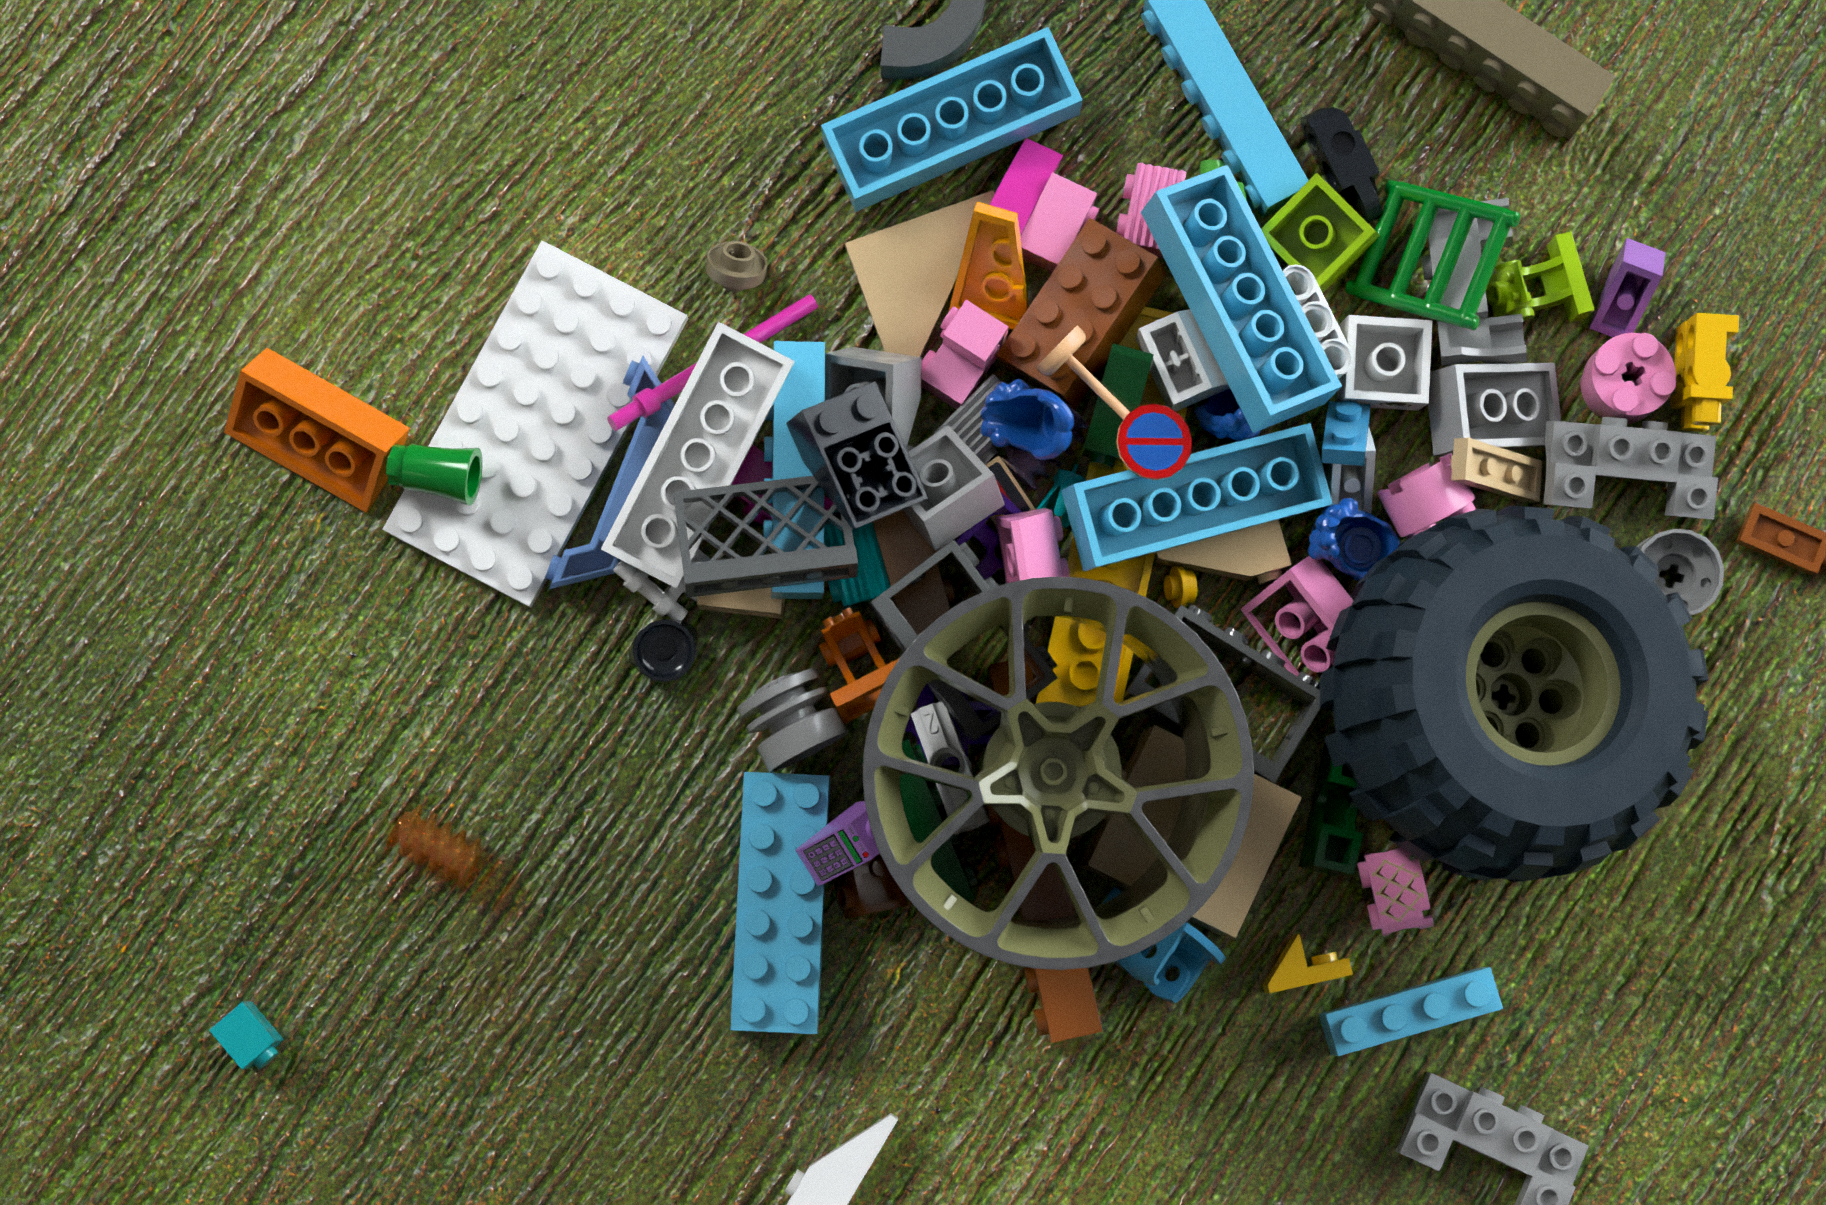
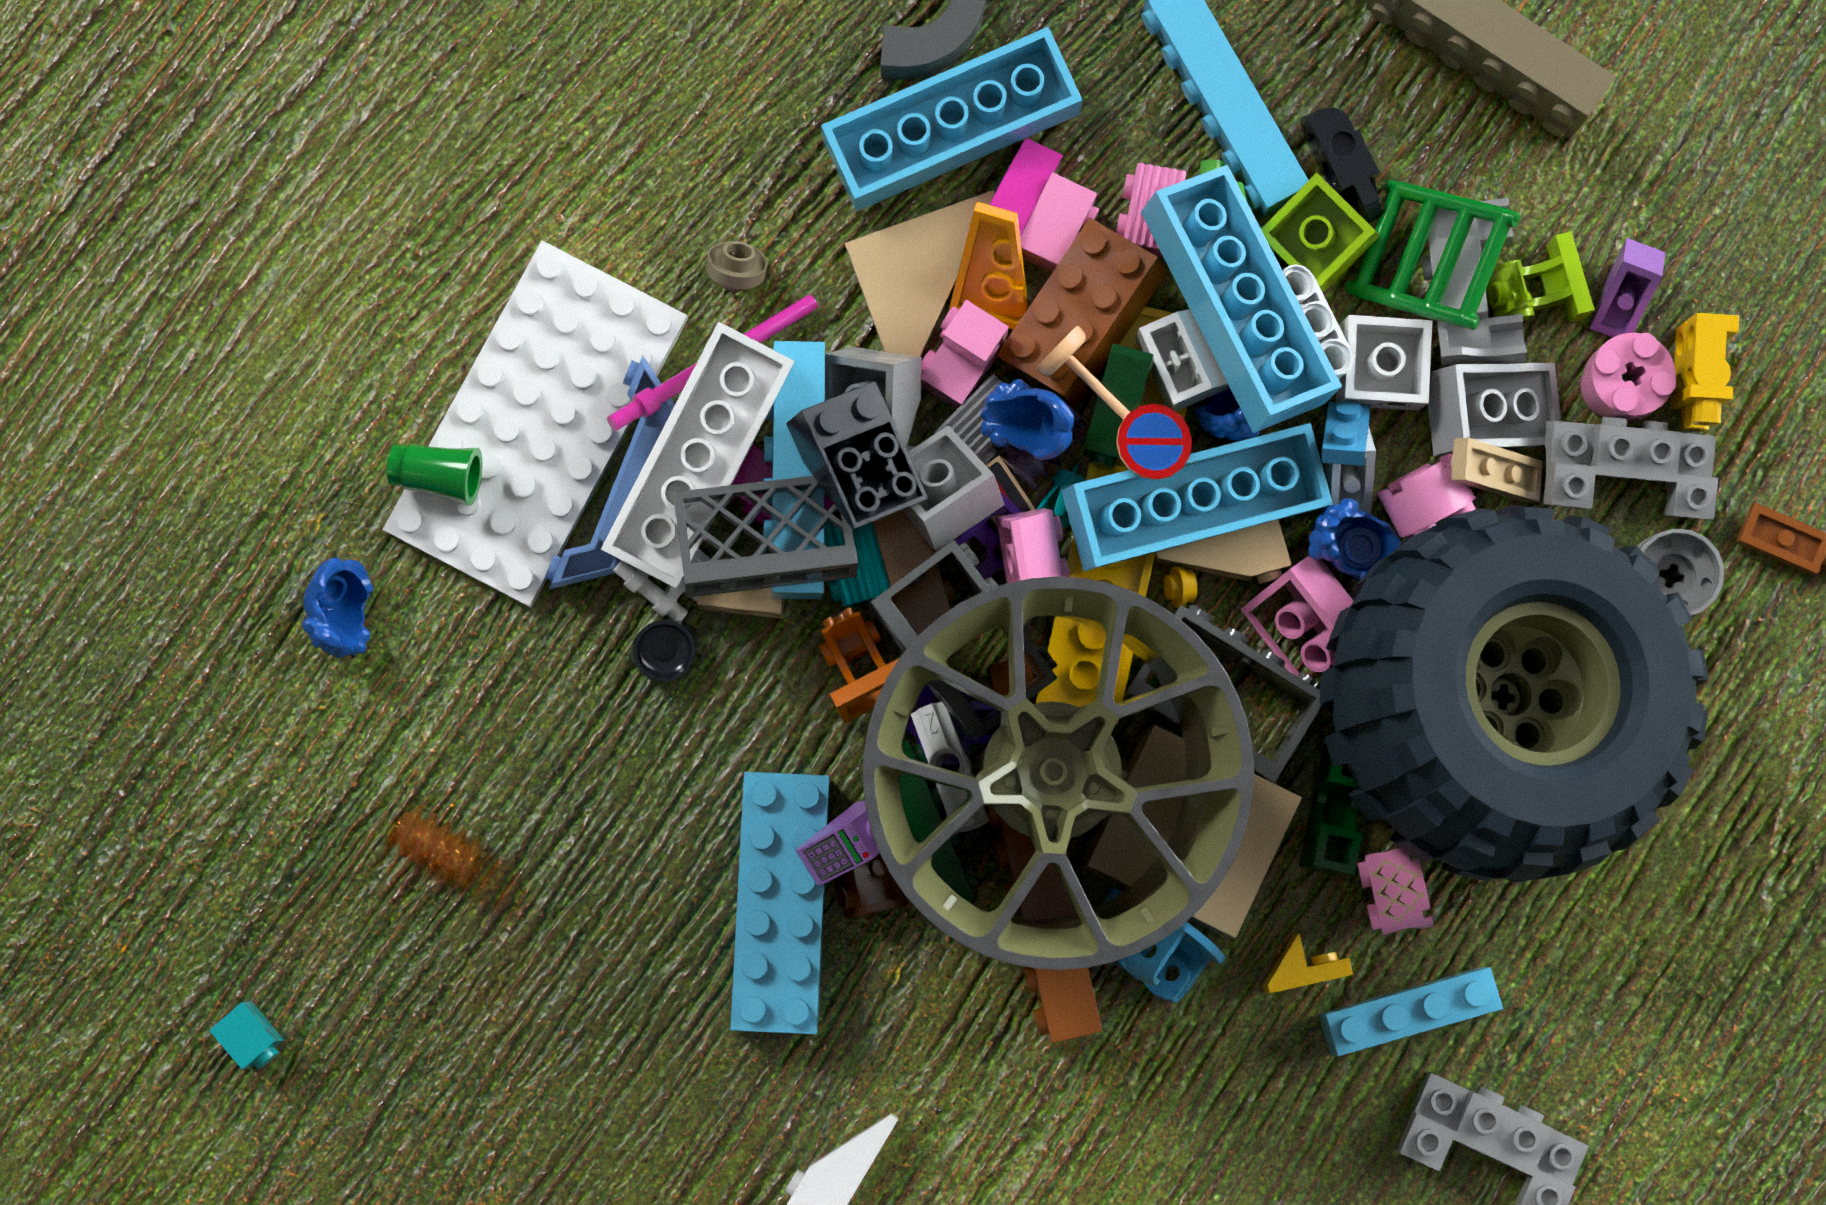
orange slope [224,348,410,513] -> none
light grey wheel [737,668,848,773] -> none
none -> blue hair [302,557,374,658]

